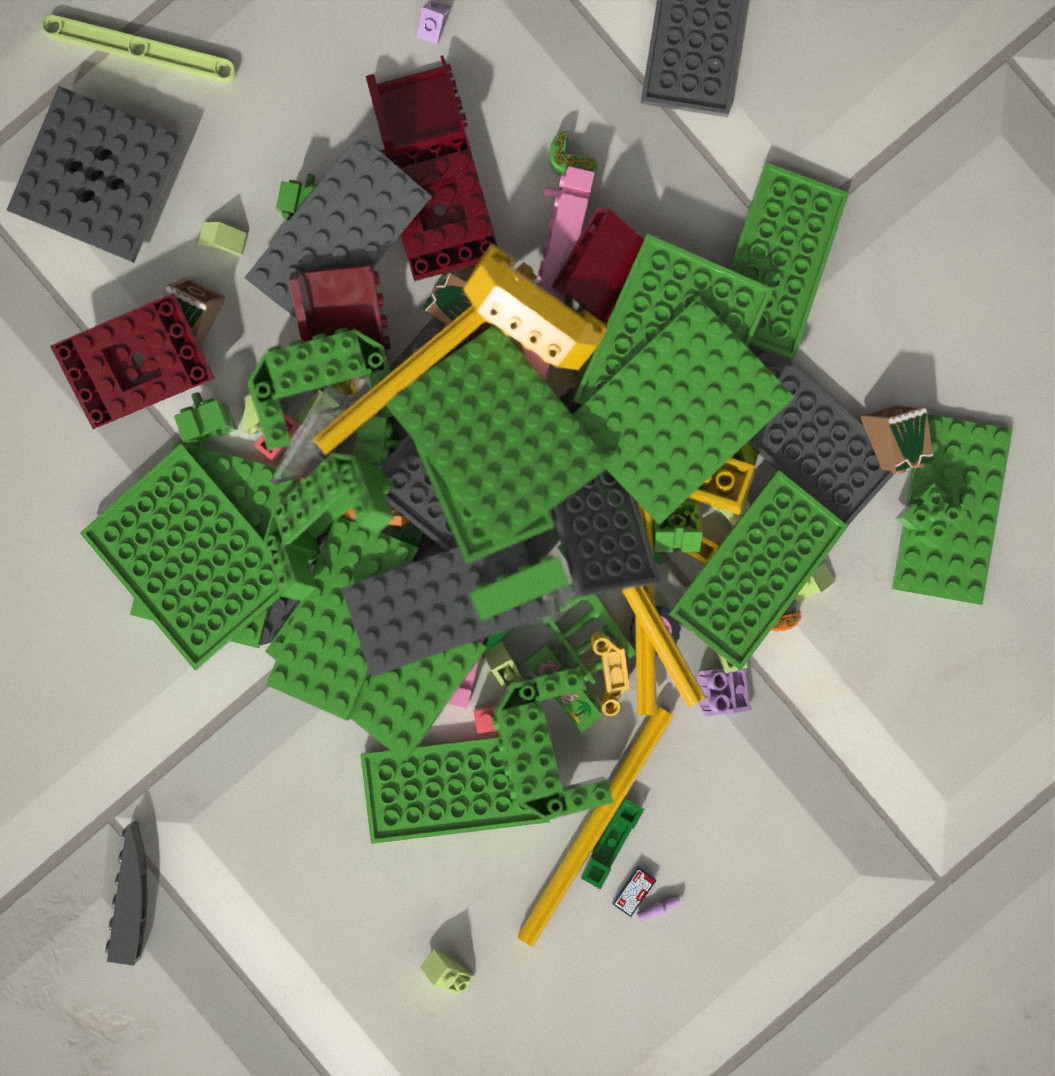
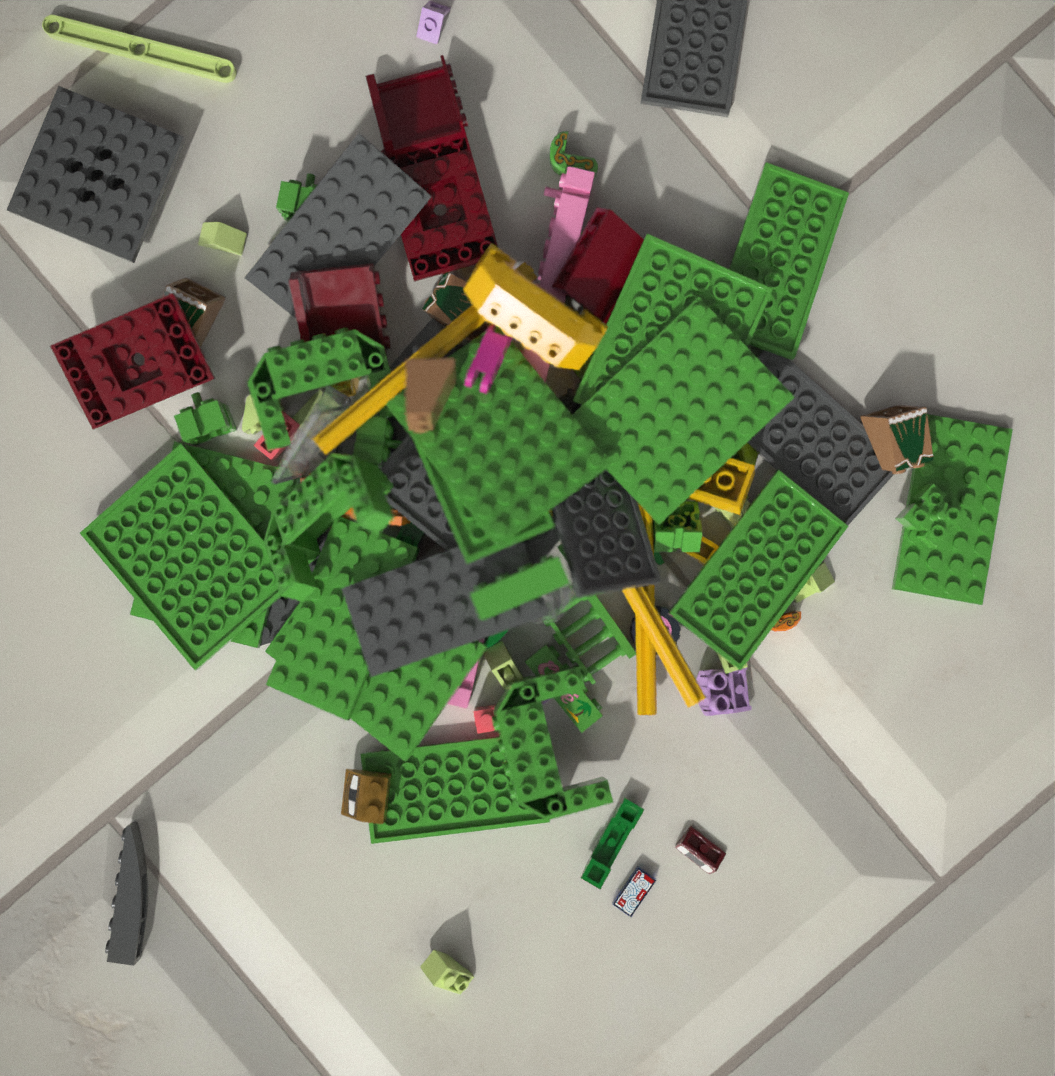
yellow axle [518,705,674,947] -> none
yellow plate [591,631,630,716] -> none
lavender bar [637,896,681,921] -> none
none -> pearl gold slope [341,769,391,824]
none -> medium nougat slope [406,359,456,433]
none -> dark pink piece [464,324,513,394]
none -> dark red slope [675,826,726,874]

